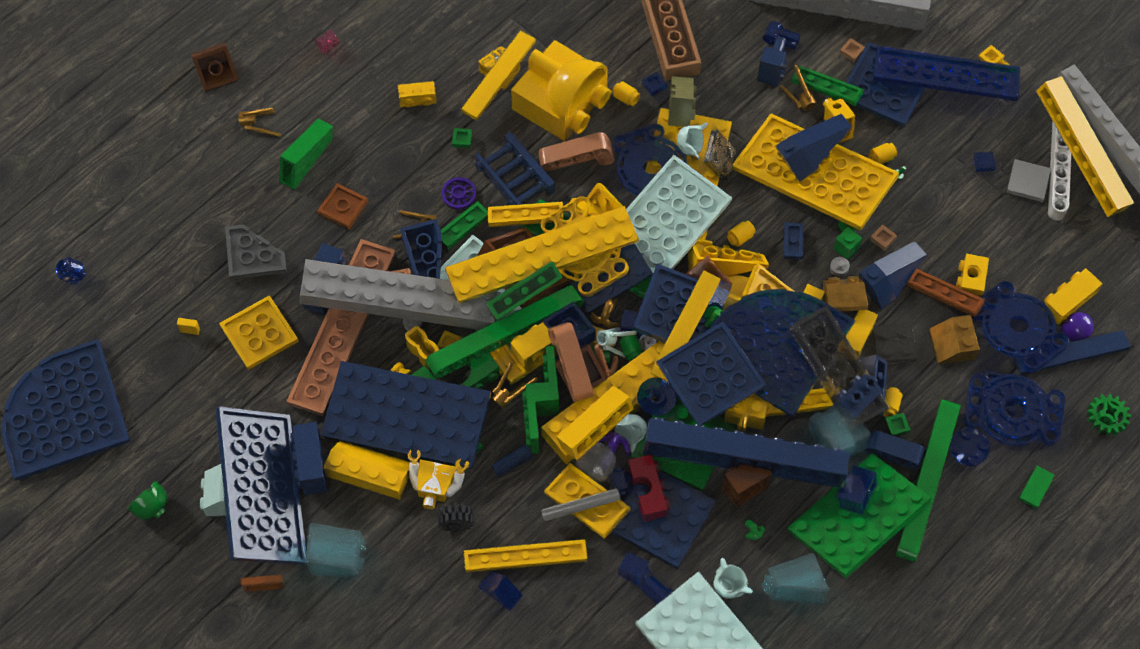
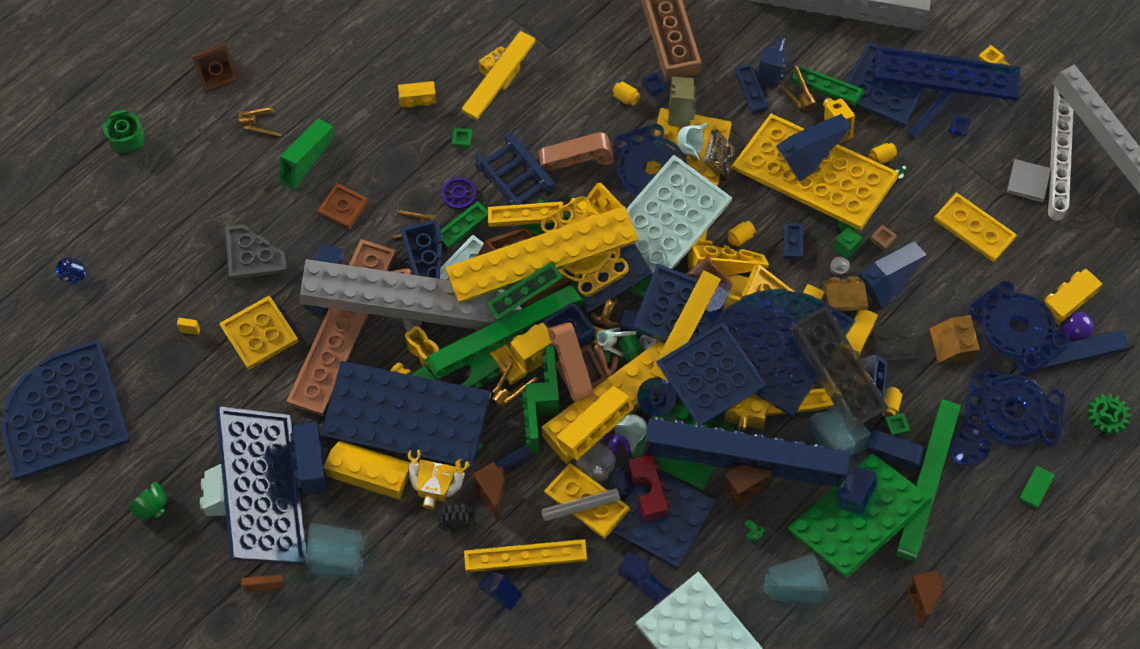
clear pink wheel [315,29,340,54] -> none
yellow tile [437,330,462,350] -> none
yellow piece [511,40,611,142] -> none
green plate [704,306,724,329] -> none
light aqua hair [714,559,753,599] -> none
clear blue piece [762,21,801,50] -> none
dark blue brick [834,373,883,422] -> none
medium nougat plate [839,38,865,63] -> none
dark orange tile [907,268,985,317] -> none
yellow brick [956,254,989,298] -> none
clear blue tile [973,152,996,172] -> none
yellow brick [1036,76,1134,217] -> none
none -> green brick [103,110,144,154]
none -> reddish brown slope [473,462,506,520]
none -> dark blue tile [734,63,769,115]
none -> dark blue axle [907,86,955,140]
none -> reddish brown slope [907,570,944,627]
none -> yellow tile [933,192,1017,263]
none -> clear blue plate [948,114,972,138]

